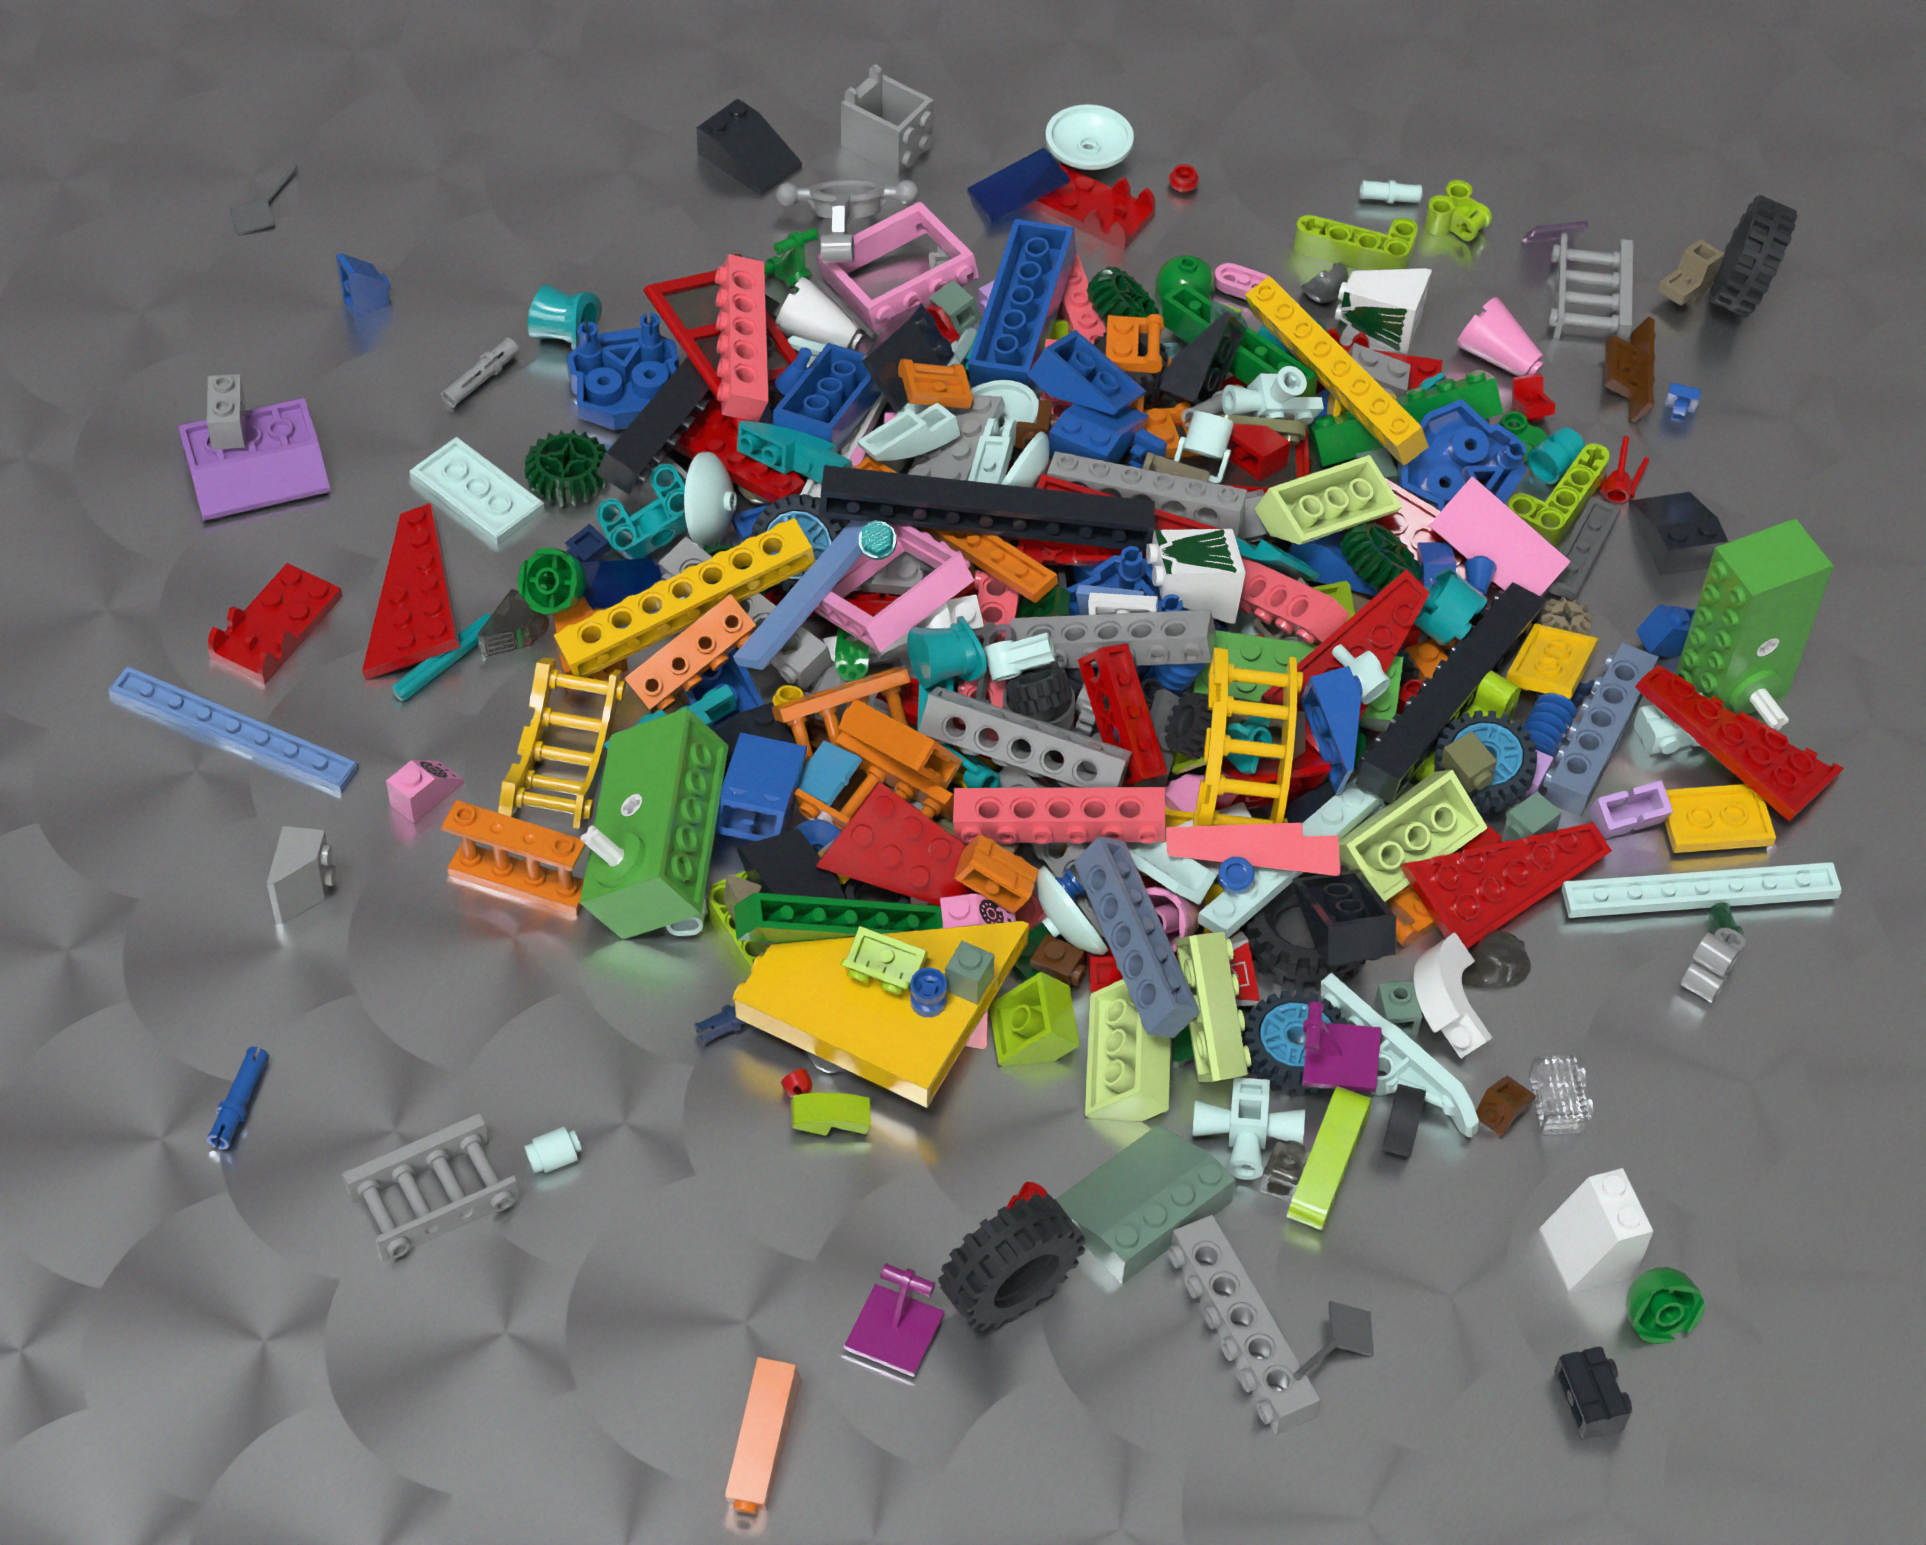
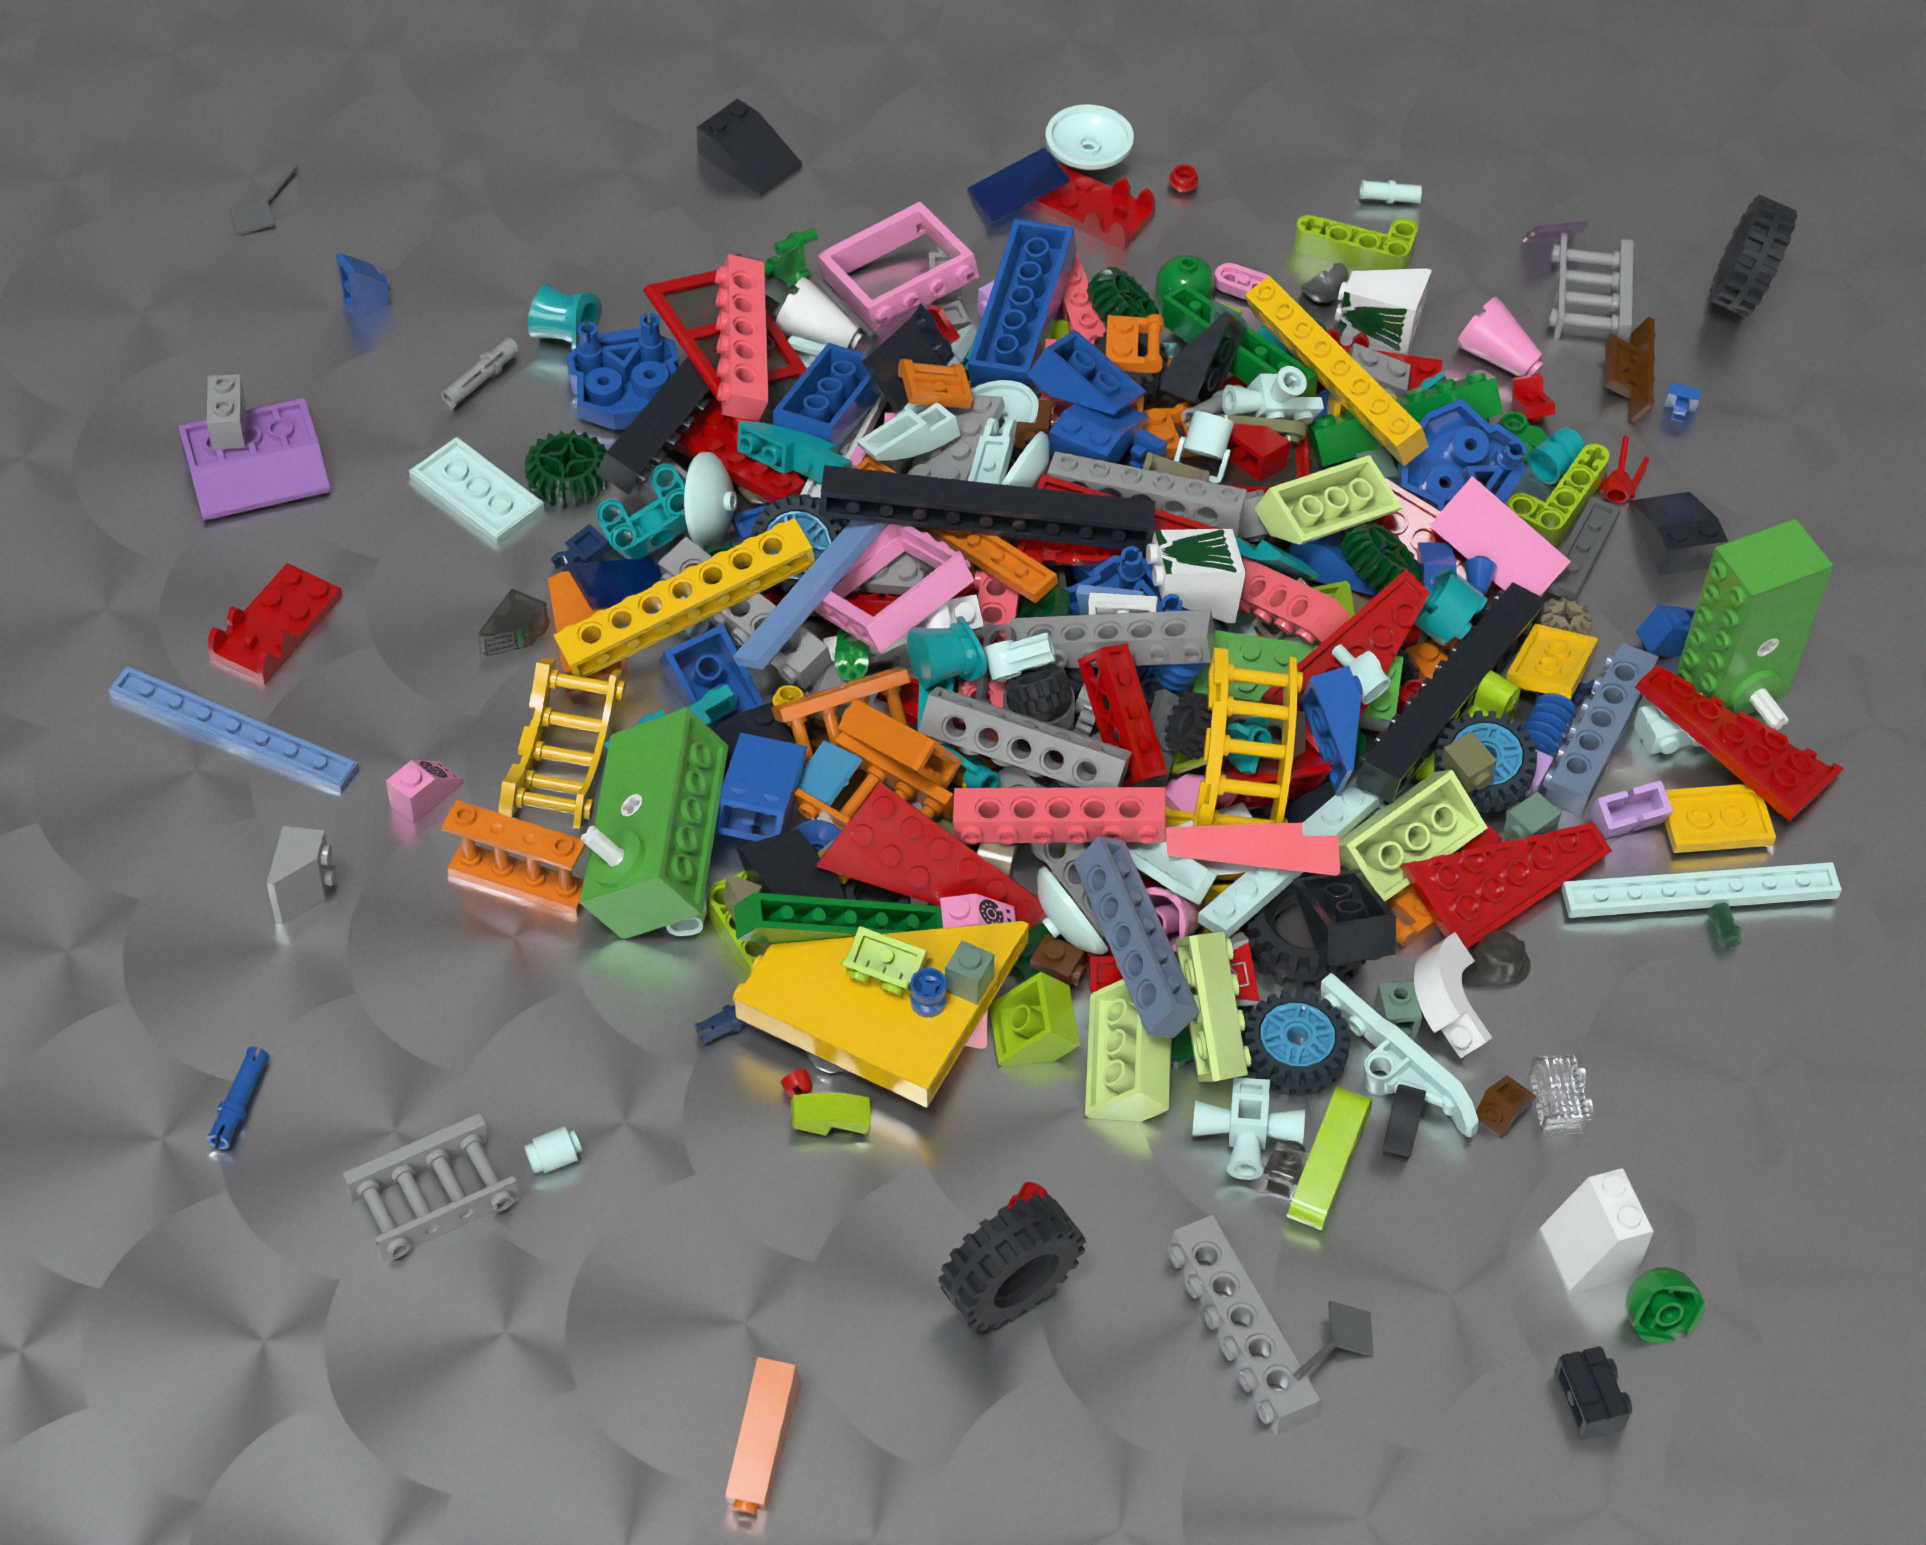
red wing [362,503,460,680] -> none
teal axle [392,613,498,701] -> none
green cylinder [517,547,586,615] -> none
orange brick [624,594,757,713] -> none
blue cone [775,347,812,396] -> none
light grey piece [776,179,919,263] -> none
light grey container [841,64,935,176] -> none
magenta plate [844,1263,945,1377] -> none
teal piece [859,520,897,560] -> none
sand green brick [929,280,982,335] -> none
orange brick [954,834,1038,914] -> none
blue bush [1055,868,1086,903] -> none
sand green slope [1056,1124,1236,1284] -> none
blue tile [1218,857,1254,894] -> none
magenta plate [1303,1001,1381,1092] -> none
lime piece [1424,180,1492,241] -> none
dark tan brick [1657,239,1725,306] -> none
light grey piece [1681,928,1746,1003] -> none

